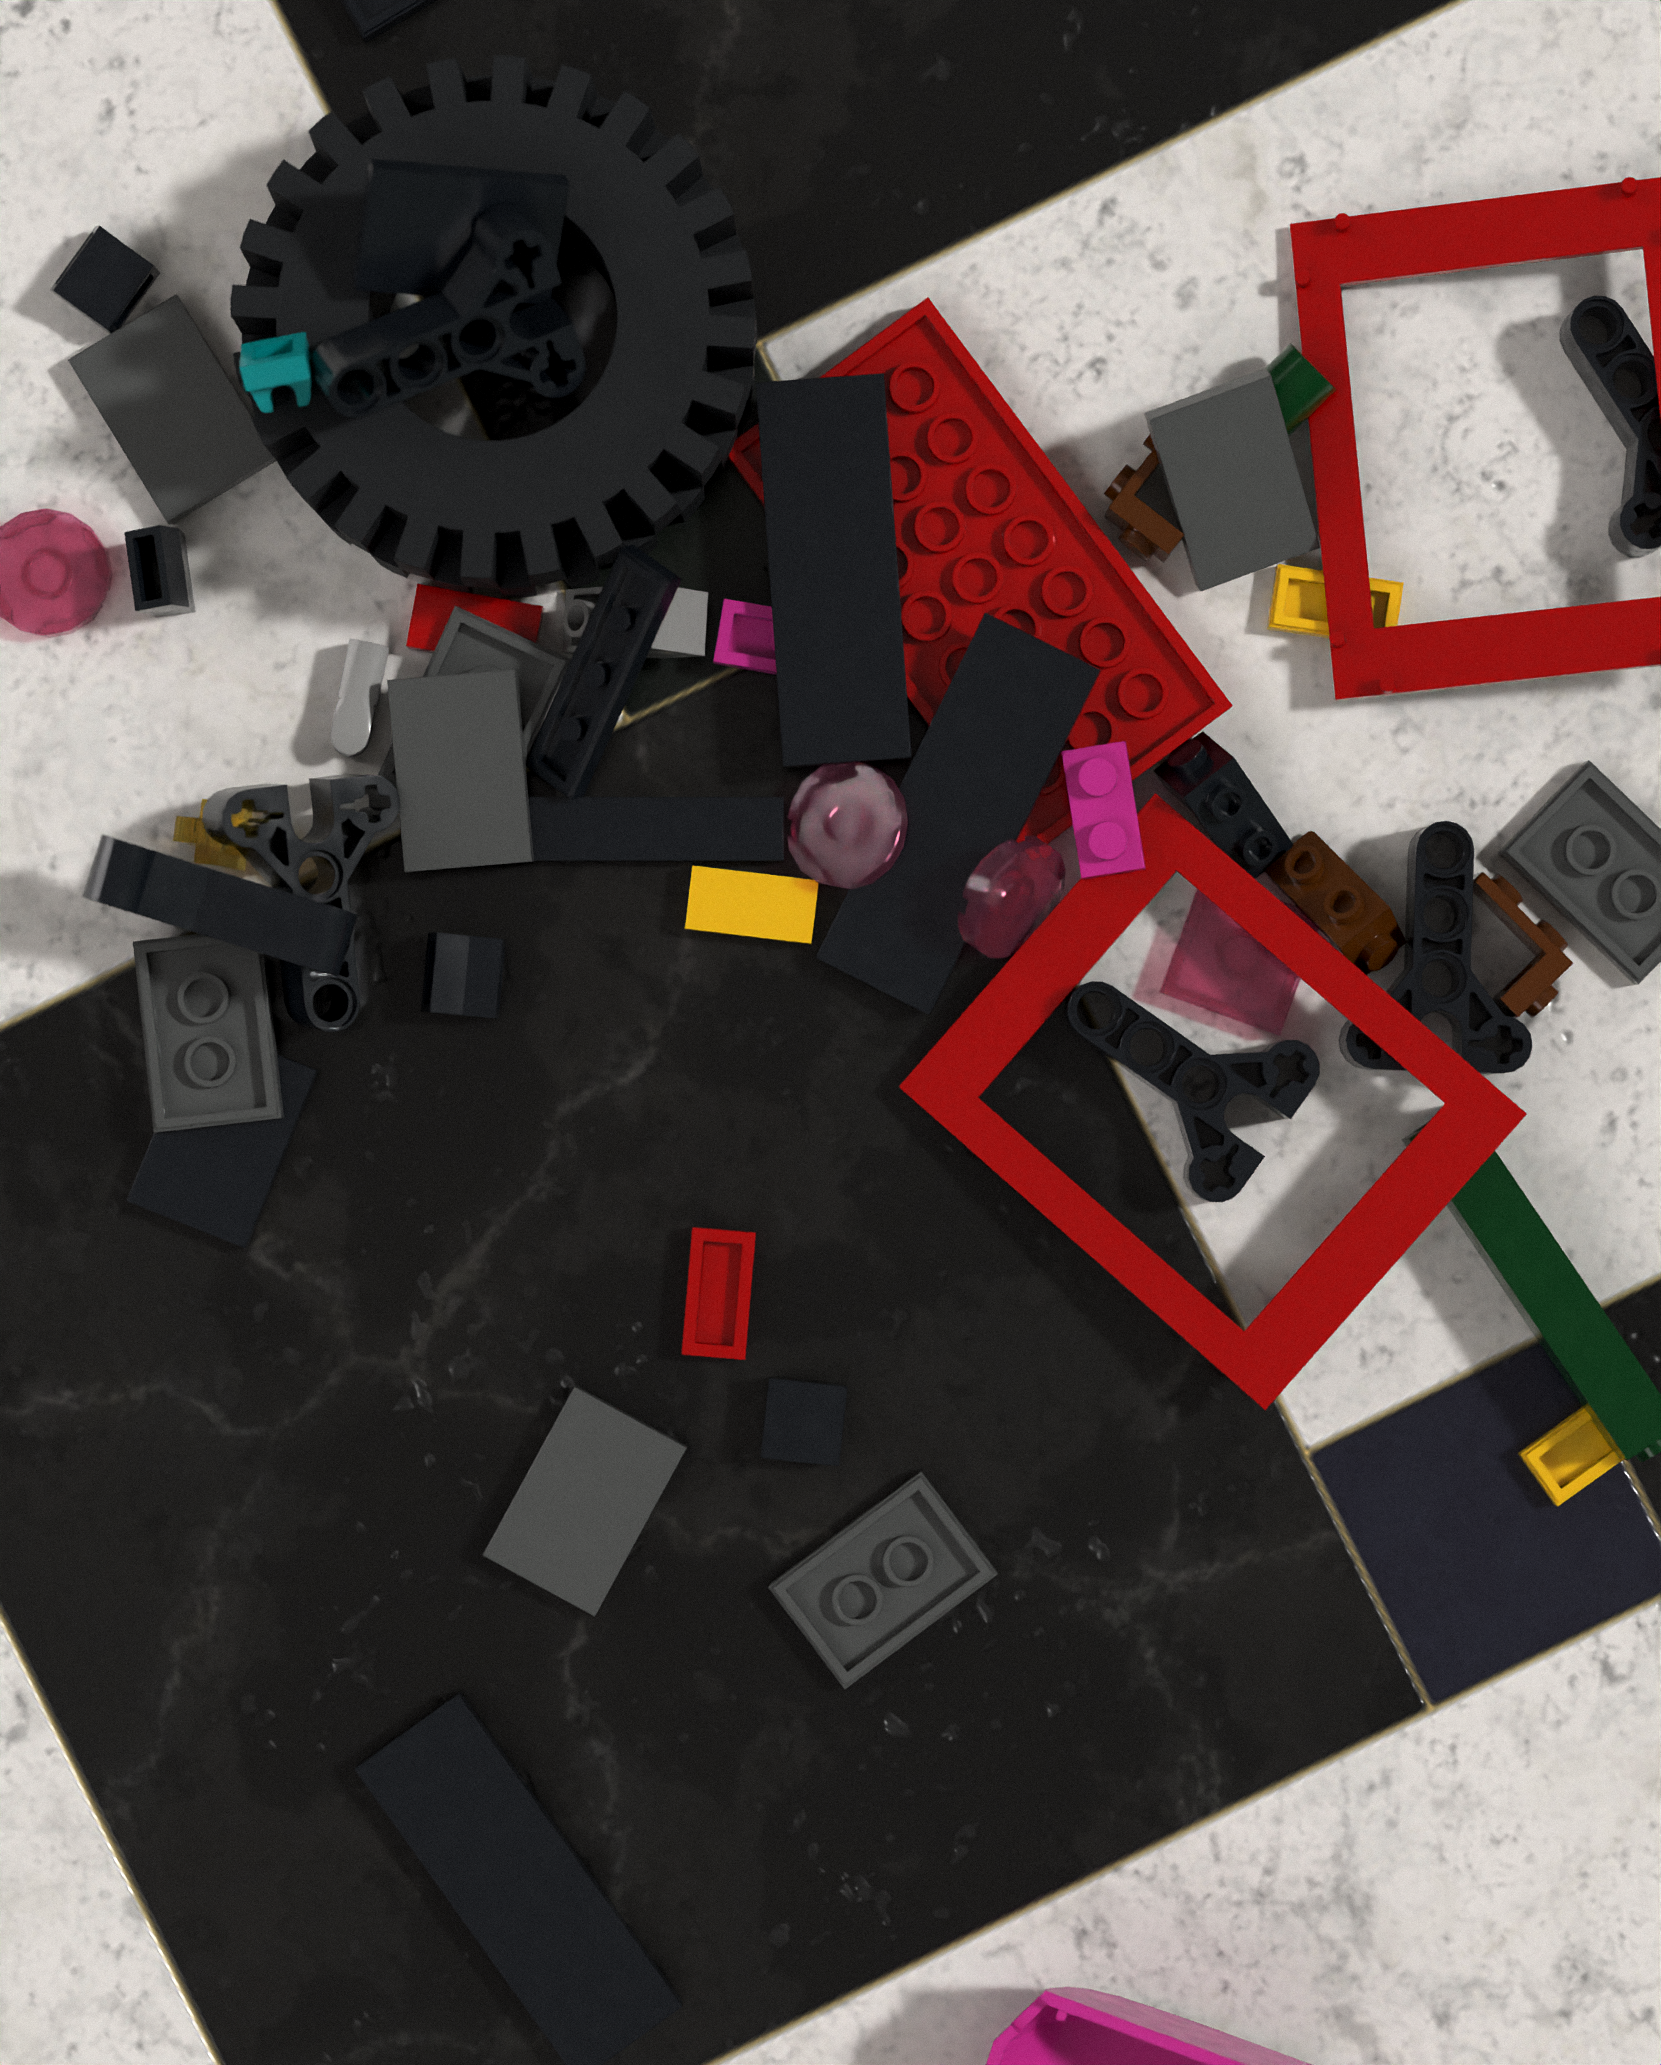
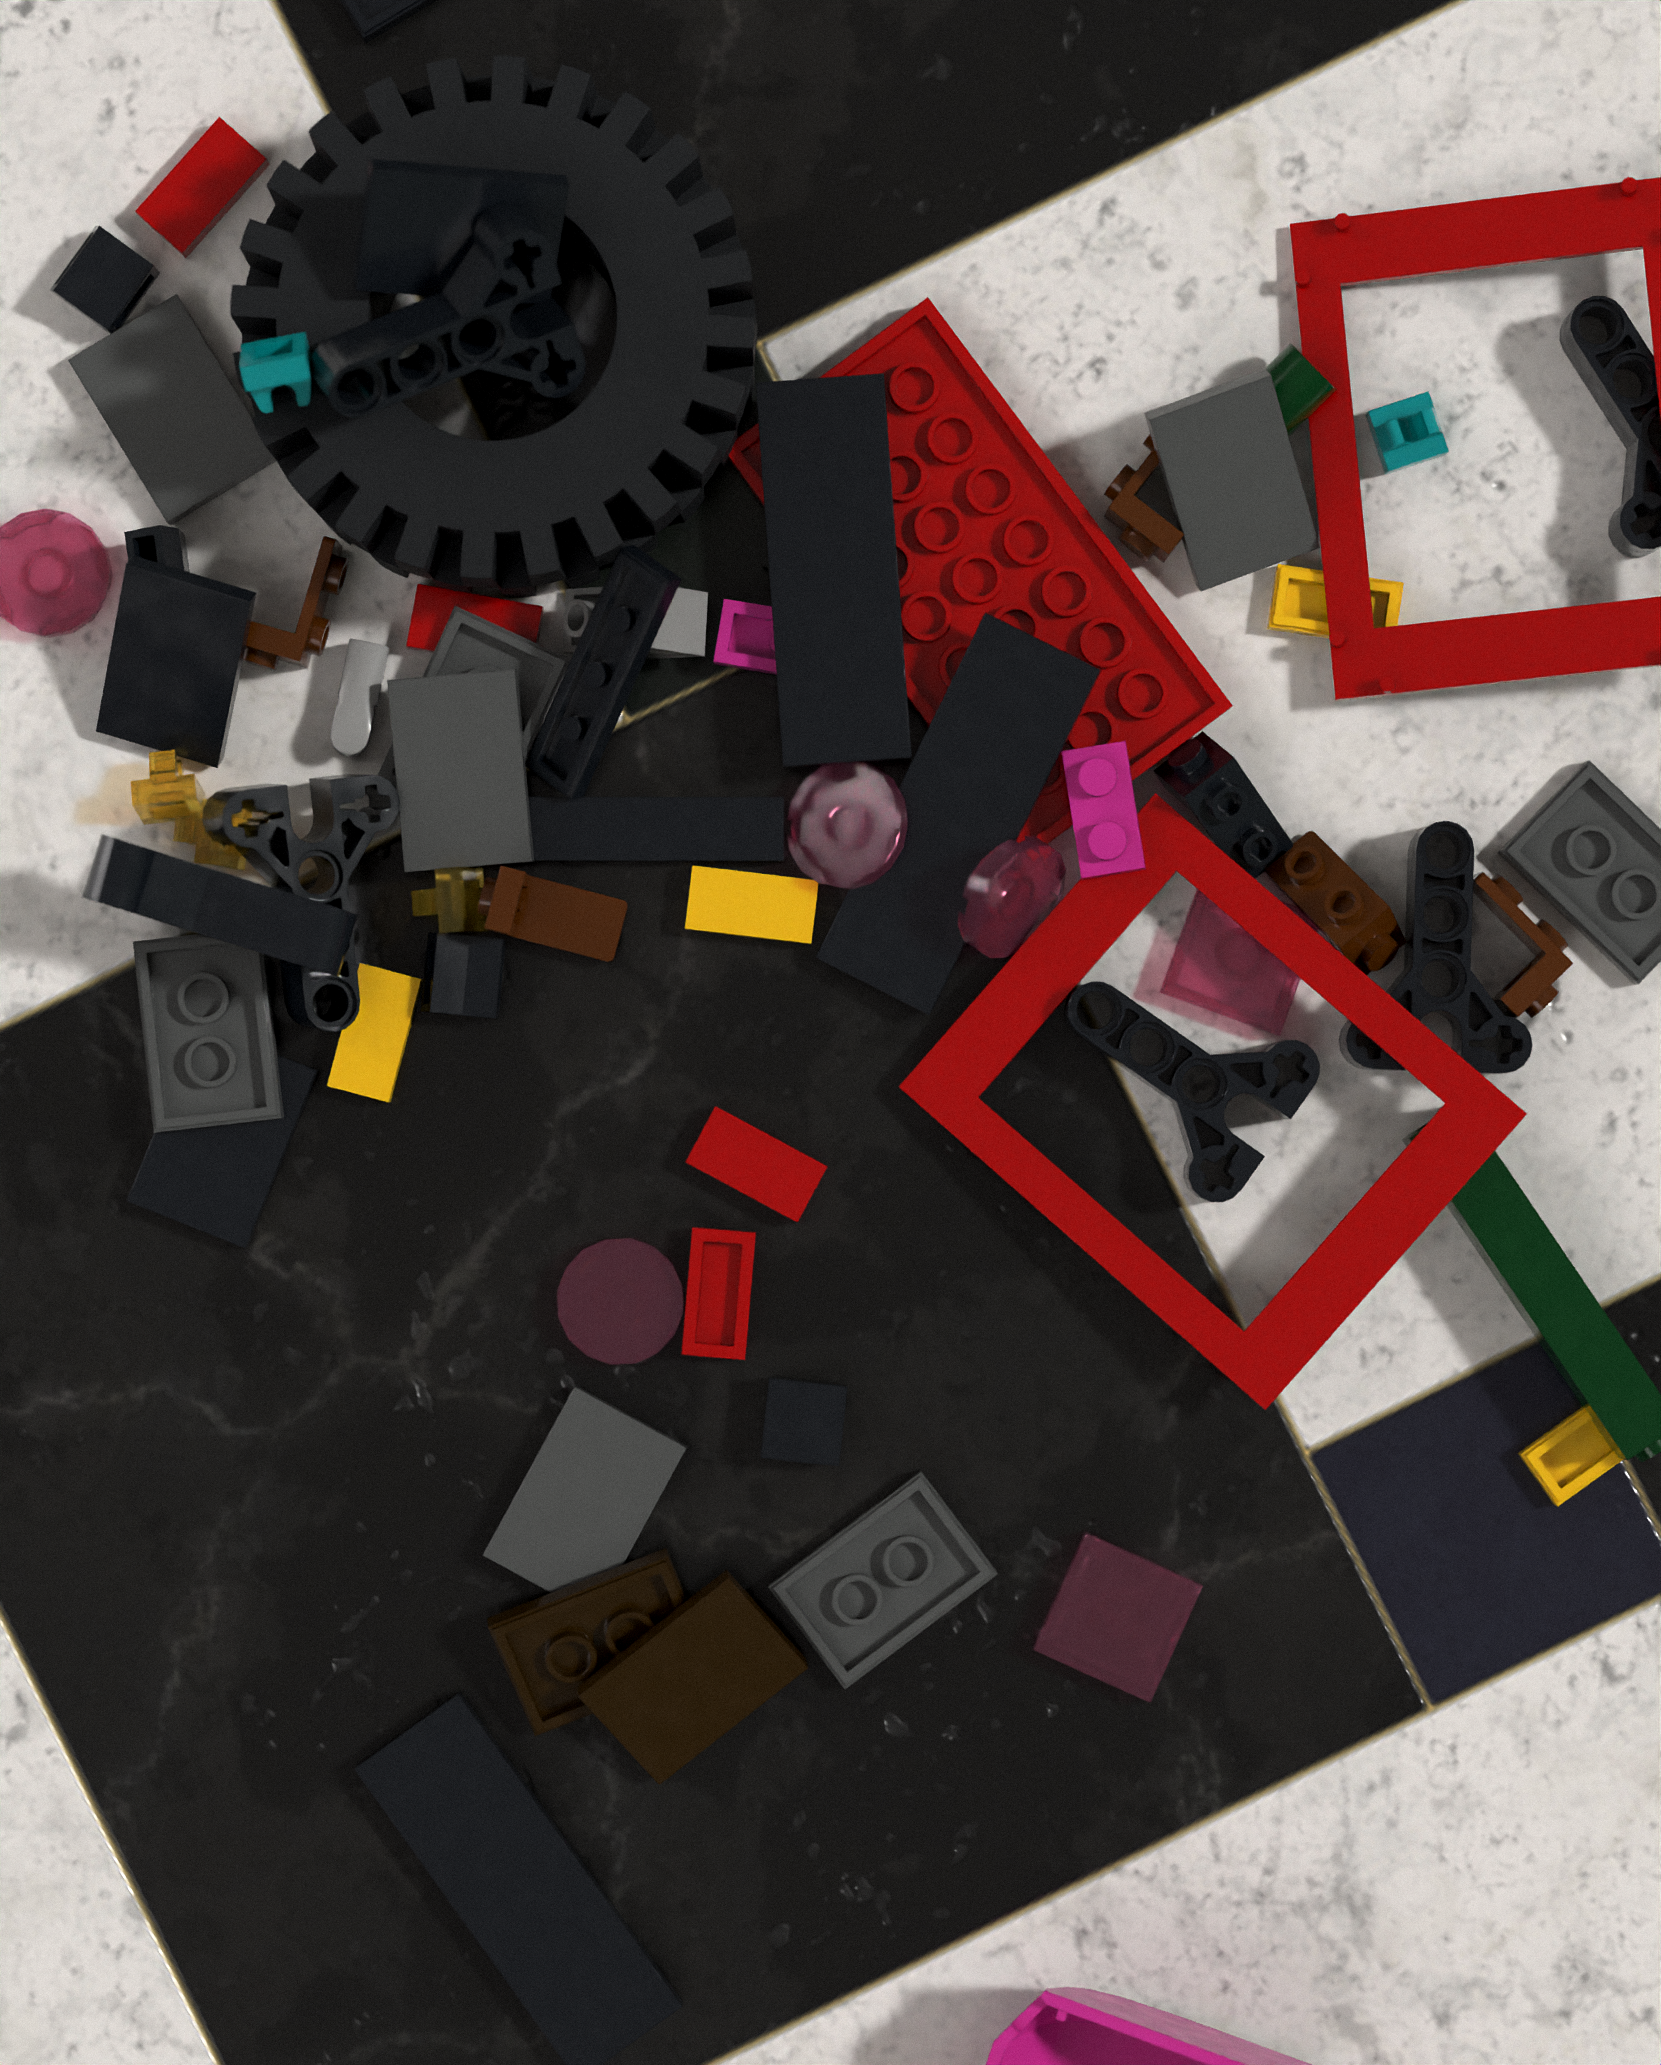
none -> black tile [96,555,257,768]
none -> clear yellow tile [131,749,206,825]
none -> red tile [135,117,270,258]
none -> reddish brown bracket [243,536,349,671]
none -> yellow tile [327,963,423,1102]
none -> clear yellow tile [411,867,488,933]
none -> reddish brown bracket [477,866,628,962]
none -> dark brown tile [487,1548,688,1736]
none -> clear pink tile [557,1238,684,1365]
none -> dark brown tile [577,1569,808,1785]
none -> red tile [685,1106,828,1223]
none -> clear pink tile [1033,1531,1203,1703]
none -> teal tile [1365,391,1449,475]

